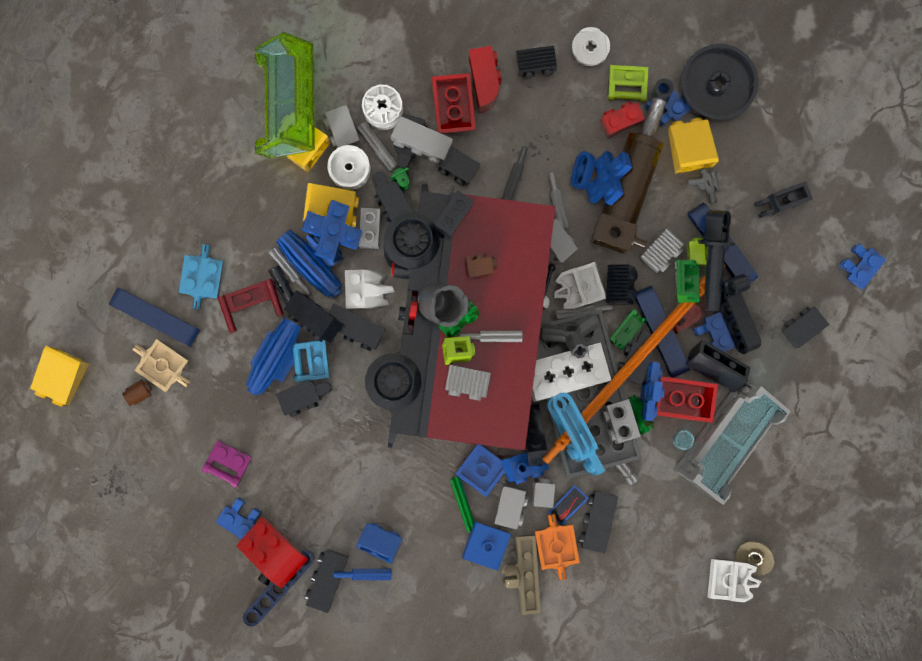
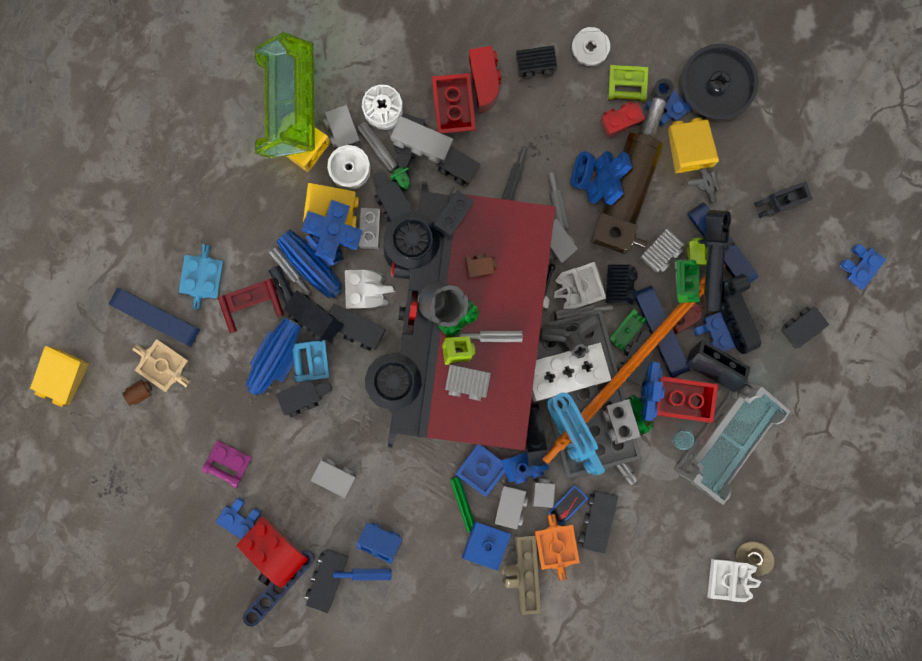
none -> light grey brick [311,458,356,498]

